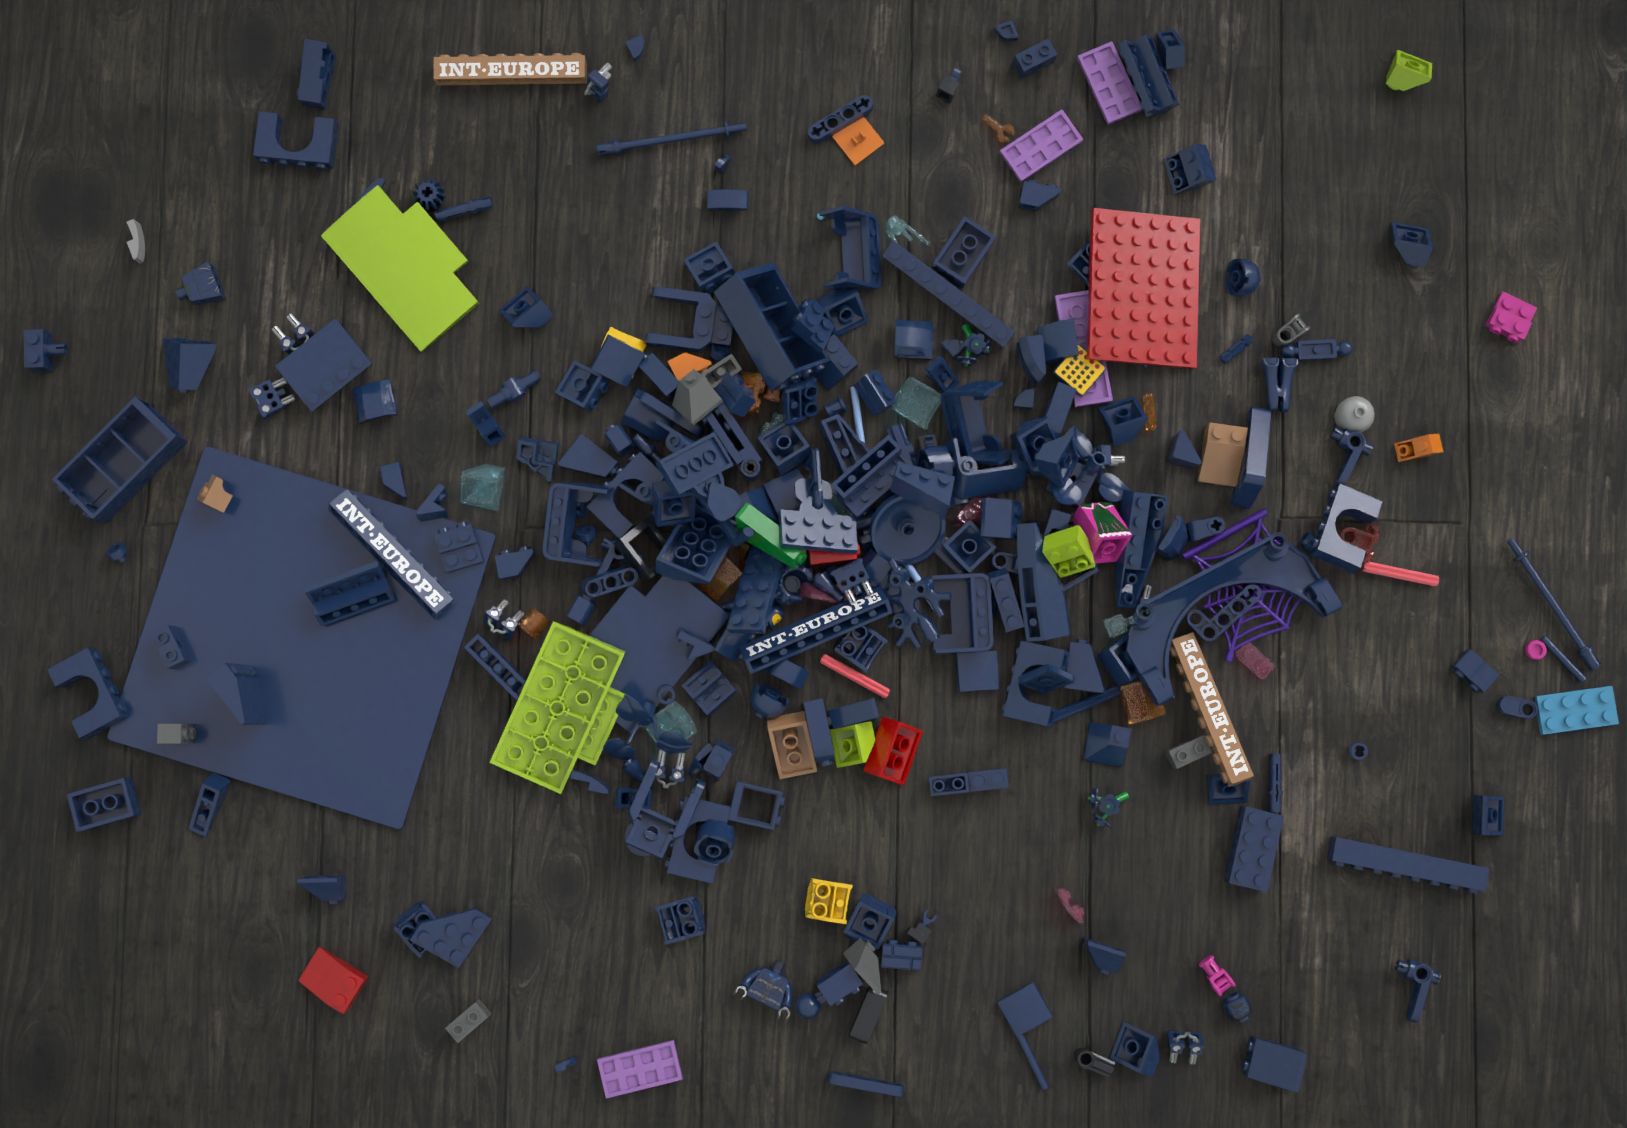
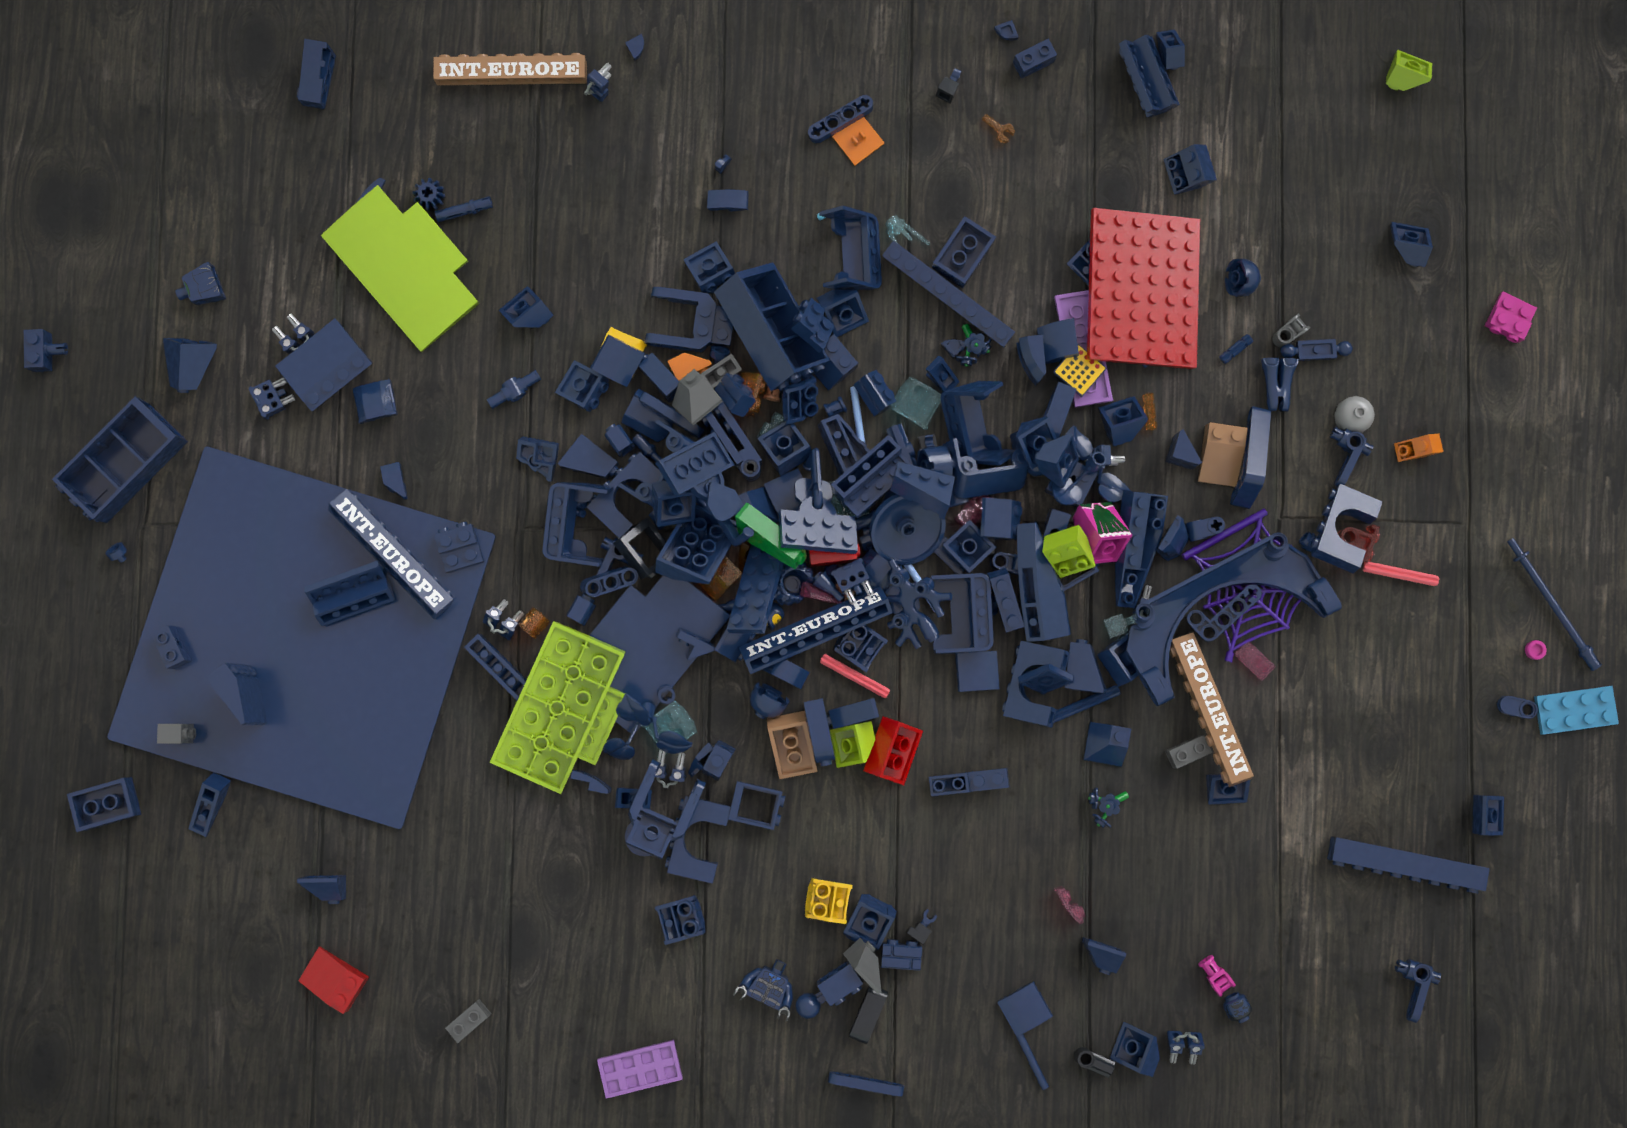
dark blue arch [47,648,128,739] -> none
light grey slope [127,219,145,264] -> none
medium nougat brick [197,474,233,513] -> none
dark blue arch [253,111,339,170] -> none
dark blue slope [393,901,437,958] -> none
dark blue plate [409,907,492,968] -> none
dark blue slope [415,483,448,521] -> none
clear light blue slope [460,464,505,511] -> none
dark blue brick [465,401,506,447] -> none
dark blue slope [495,546,536,580] -> none
dark blue tile [554,1056,577,1072] -> none
dark blue tile [576,525,596,545] -> none
dark blue bar [597,121,747,156] -> none
dark blue cone [622,757,653,786] -> none
dark blue slope [681,660,738,717] -> none
dark blue brick [694,819,735,866] -> none
dark blue slope [894,319,933,360] -> none
medium lavender plate [999,109,1083,183] -> none
dark blue tile [1013,389,1034,409] -> none
dark blue slope [1018,180,1061,211] -> none
medium lavender plate [1077,41,1142,125] -> none
clear orange slope [1118,681,1166,724] -> none
dark blue brick [1224,806,1284,892] -> none
dark blue slope [1242,1036,1307,1093] -> none
dark blue pin [1267,754,1283,812] -> none
dark blue bush [1348,743,1368,760] -> none
dark blue brick [1451,649,1500,693] -> none
dark blue bar [1540,635,1587,682] -> none

